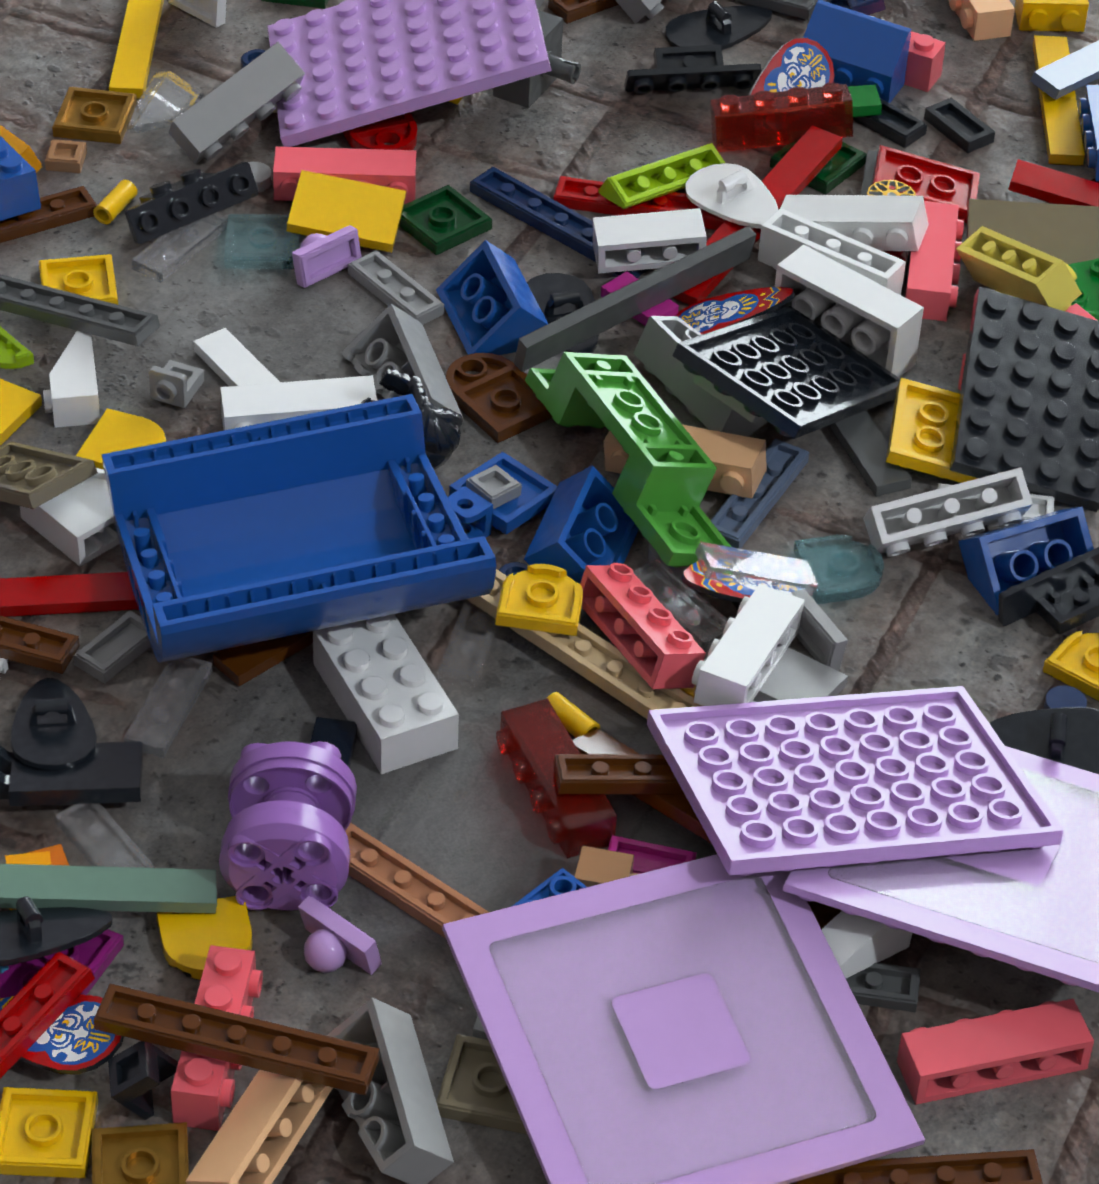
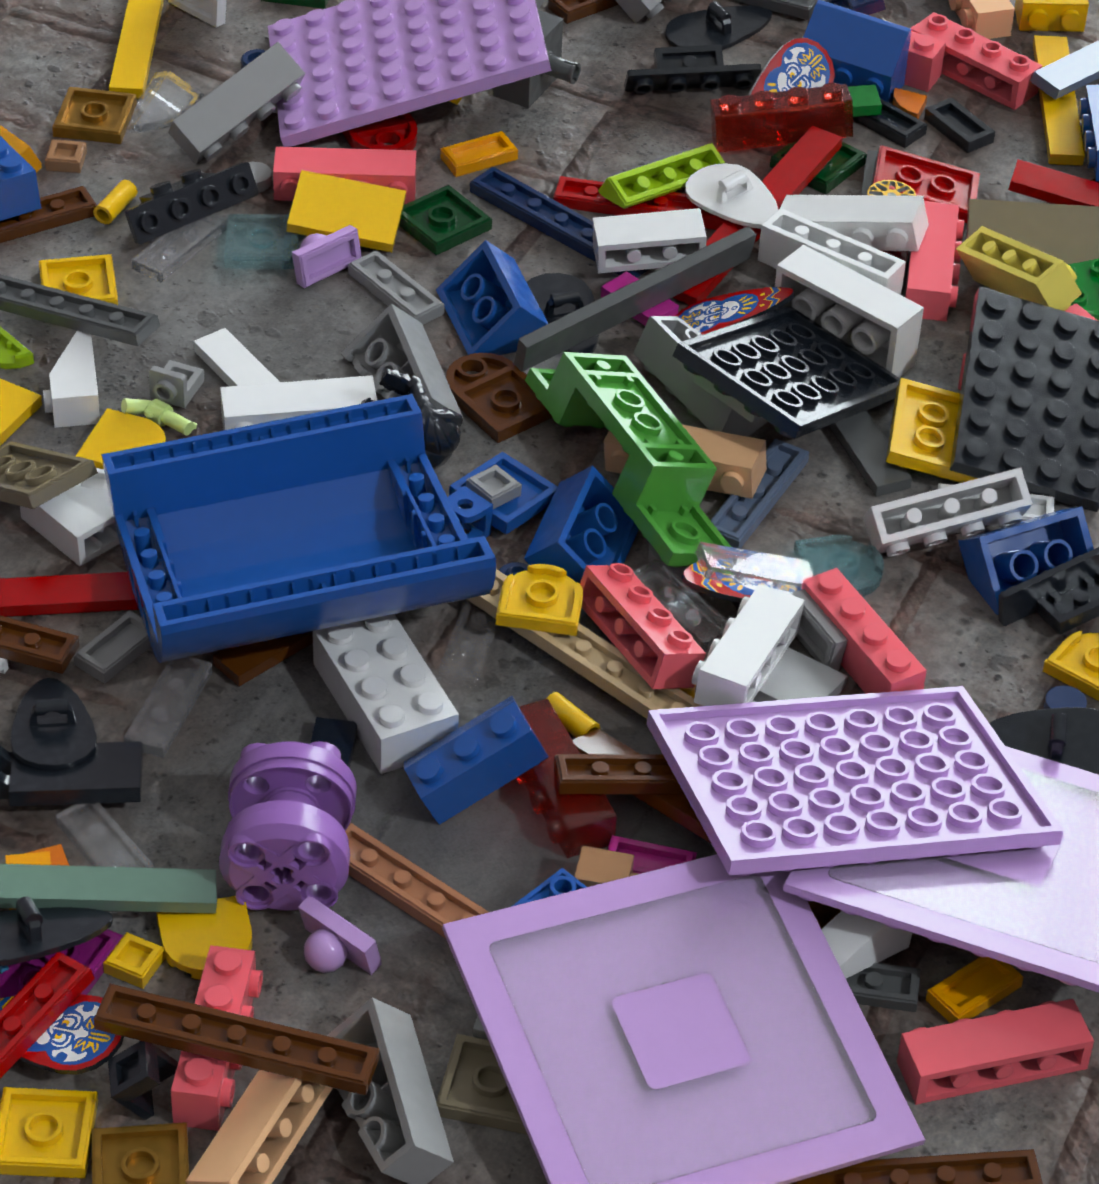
none -> yellow tile [103,932,165,989]
none -> yellowish green piece [121,398,197,436]
none -> blue slope [403,696,549,825]
none -> light orange tile [440,131,518,177]
none -> coral brick [801,567,927,694]
none -> orange tile [892,88,927,119]
none -> coral brick [910,12,1043,110]
none -> light orange tile [926,957,1024,1023]

